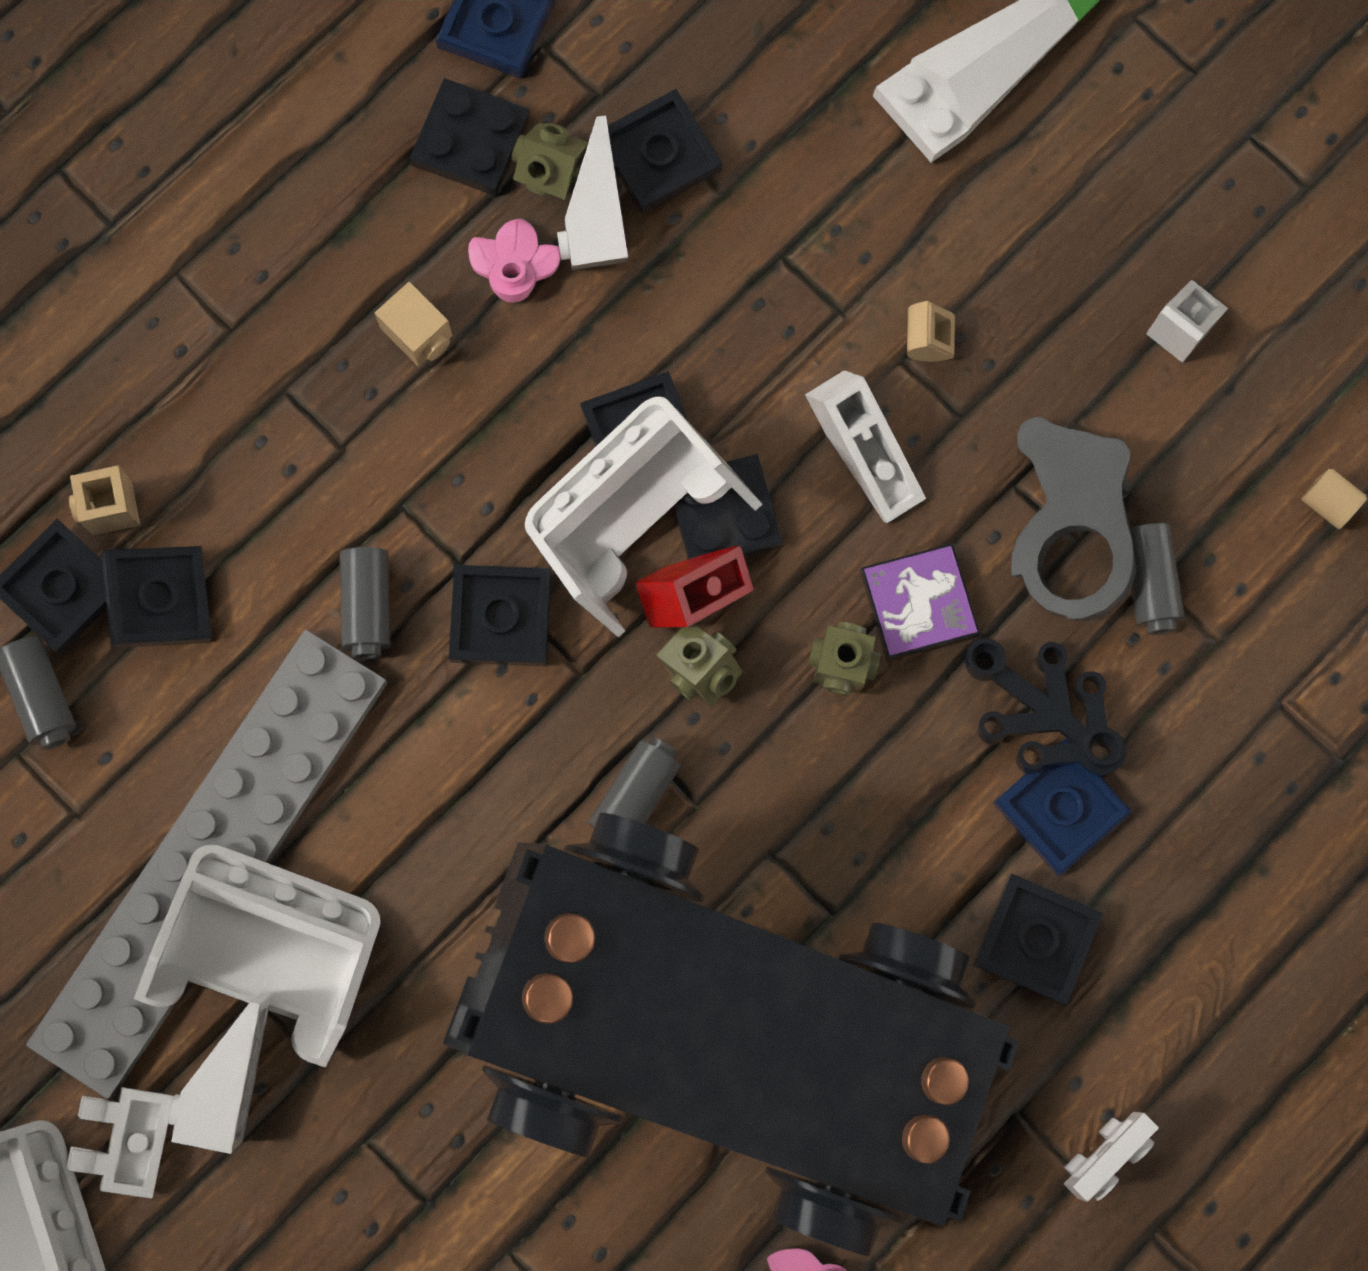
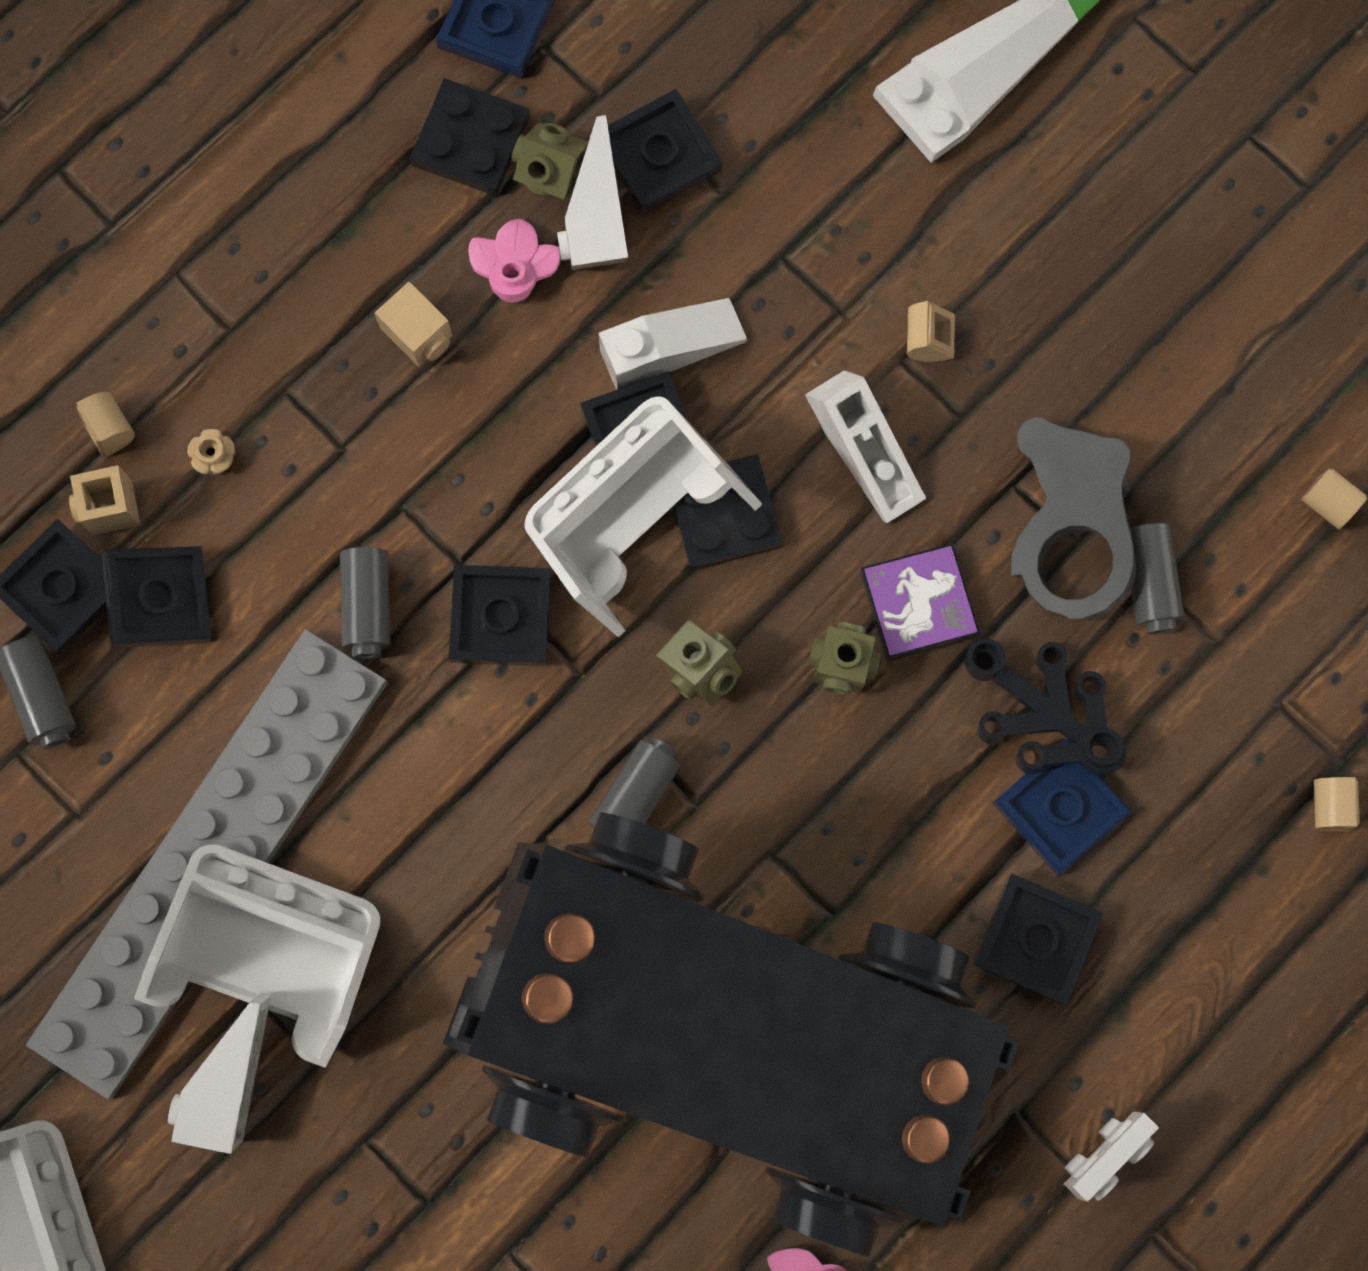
white plate [66,1087,174,1198] -> none
red slope [635,546,754,628] -> none
white slope [1146,280,1228,363] -> none
none -> tan brick [76,392,135,458]
none -> tan plate [187,429,235,474]
none -> white slope [599,298,747,390]
none -> tan brick [1314,777,1360,832]

